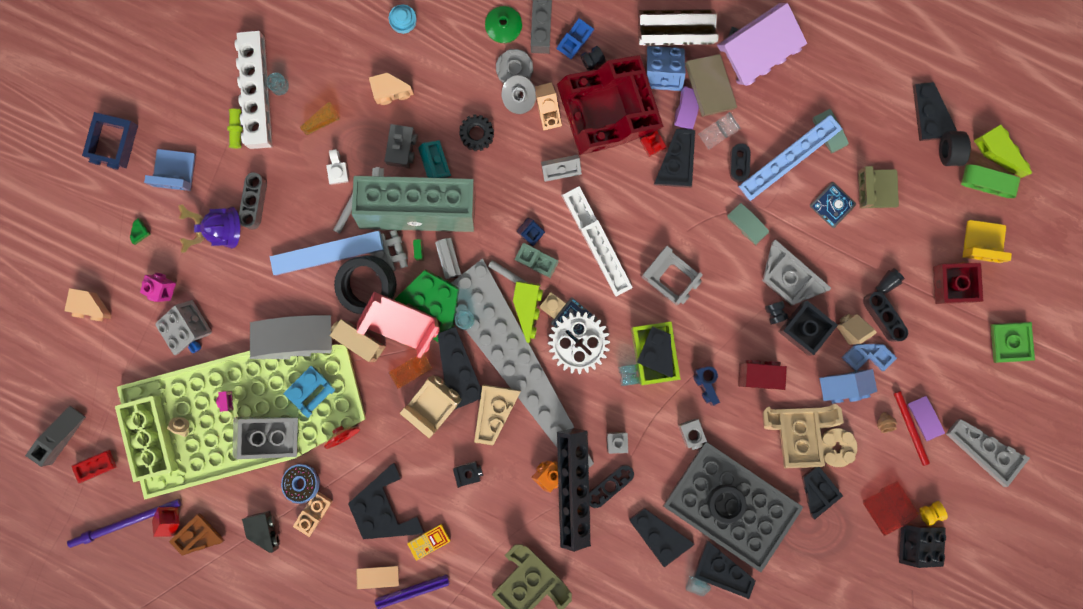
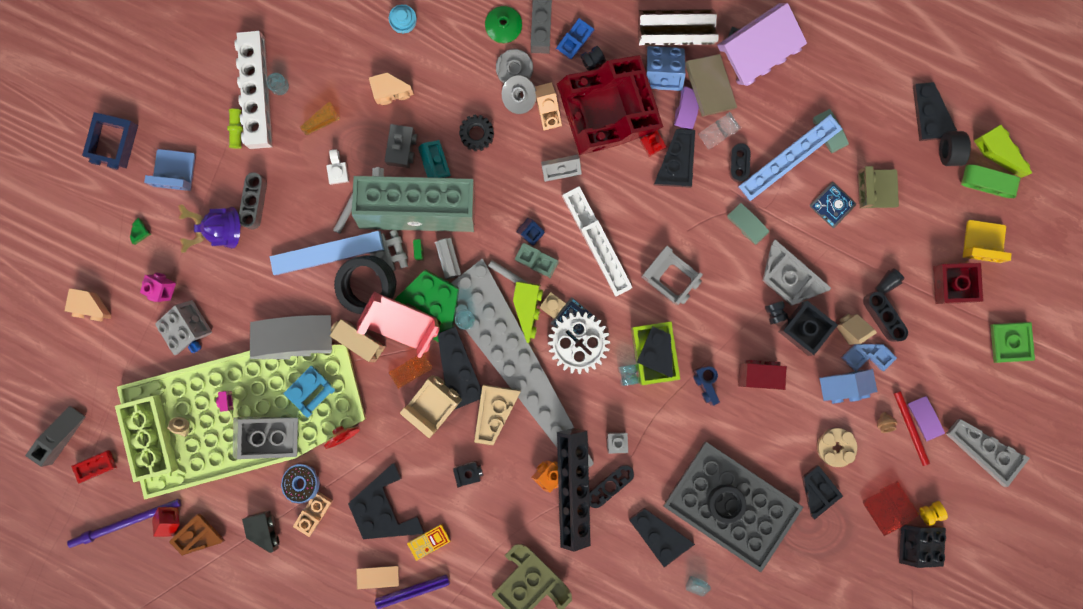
light grey brick [678,418,707,450] -> none
black wing [693,540,756,599] -> none
tan piece [762,404,843,468] -> none

